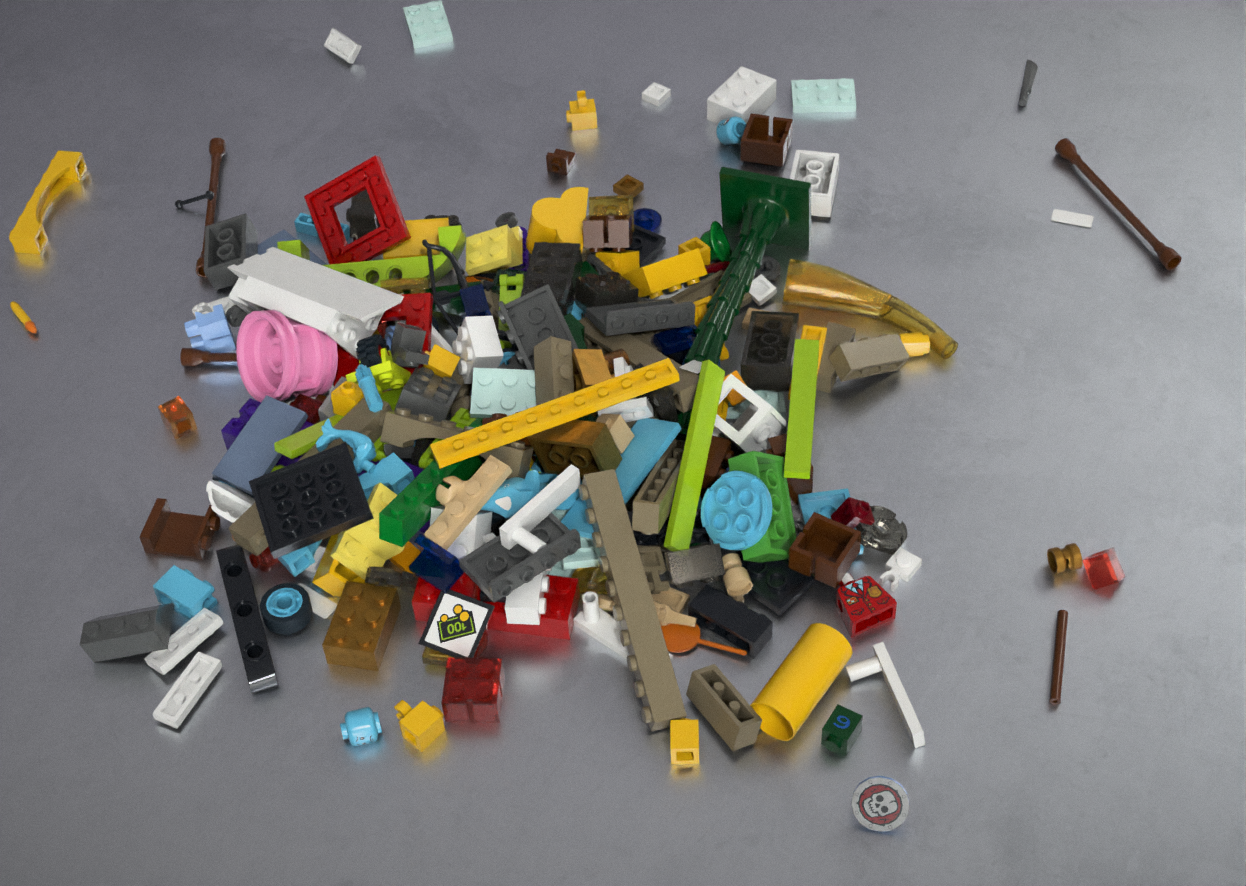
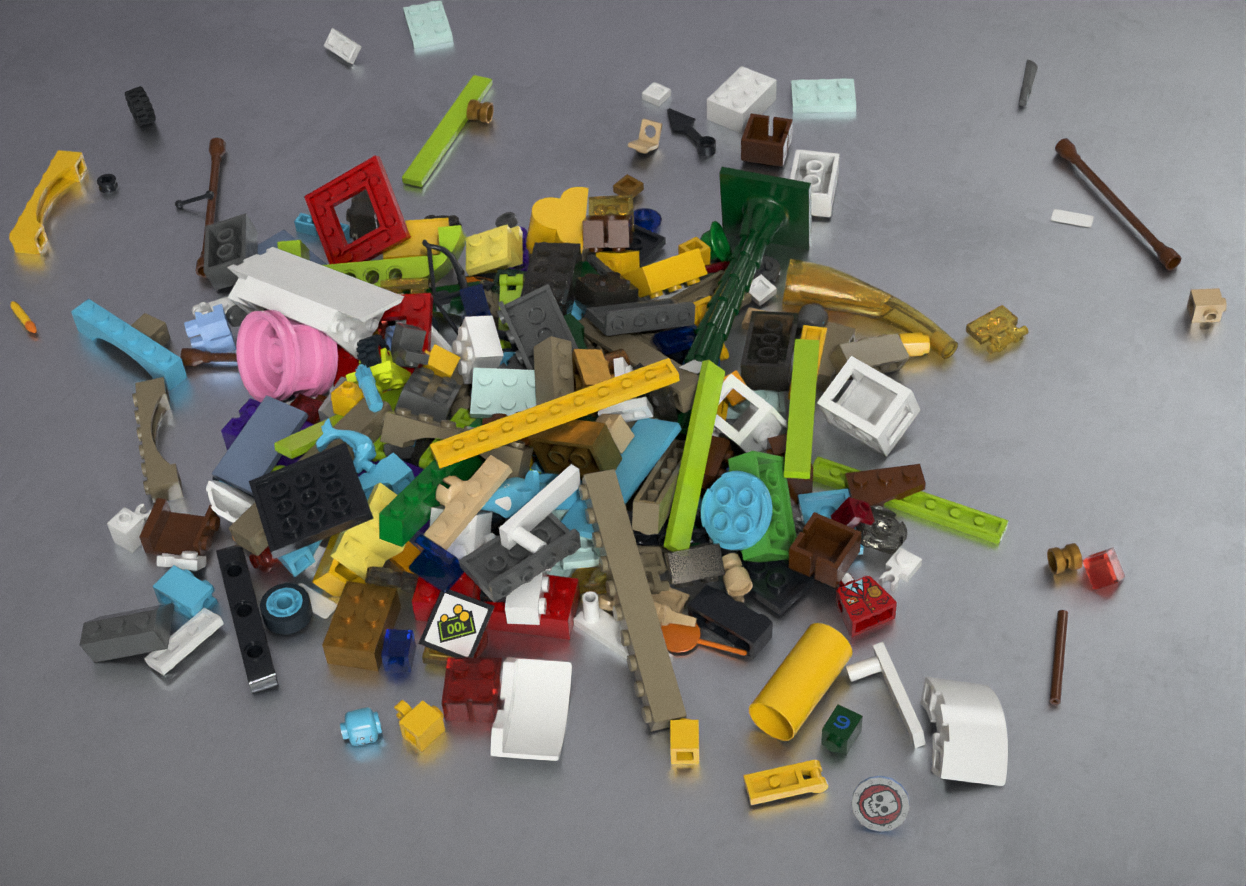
white plate [152,651,223,729] -> none
clear orange brick [158,396,197,439] -> none
reddish brown bracket [546,149,577,175] -> none
yellow brick [566,90,597,131] -> none
dark tan brick [686,664,762,751] -> none
medium azure head [716,116,747,146] -> none
none -> medium azure arch [71,299,187,391]
none -> black bush [97,174,118,194]
none -> white brick [107,504,152,553]
none -> black tyre [125,86,156,127]
none -> dark tan brick [131,313,171,346]
none -> dark tan arch [132,377,184,504]
none -> white plate [157,551,207,571]
none -> clear blue brick [381,629,416,673]
none -> lime tile [402,75,493,187]
none -> pearl gold wheel [467,99,494,124]
none -> white panel [490,657,572,761]
none -> tan bracket [628,118,663,153]
none -> black piece [667,108,716,156]
none -> yellow plate [743,760,828,805]
none -> dark grey head [794,303,829,336]
none -> lime tile [812,456,1009,544]
none -> white piece [817,356,920,457]
none -> reddish brown wing [845,464,926,510]
none -> white panel [920,677,1008,786]
none -> clear yellow plate [966,305,1029,354]
none -> tan brick [1187,288,1227,323]

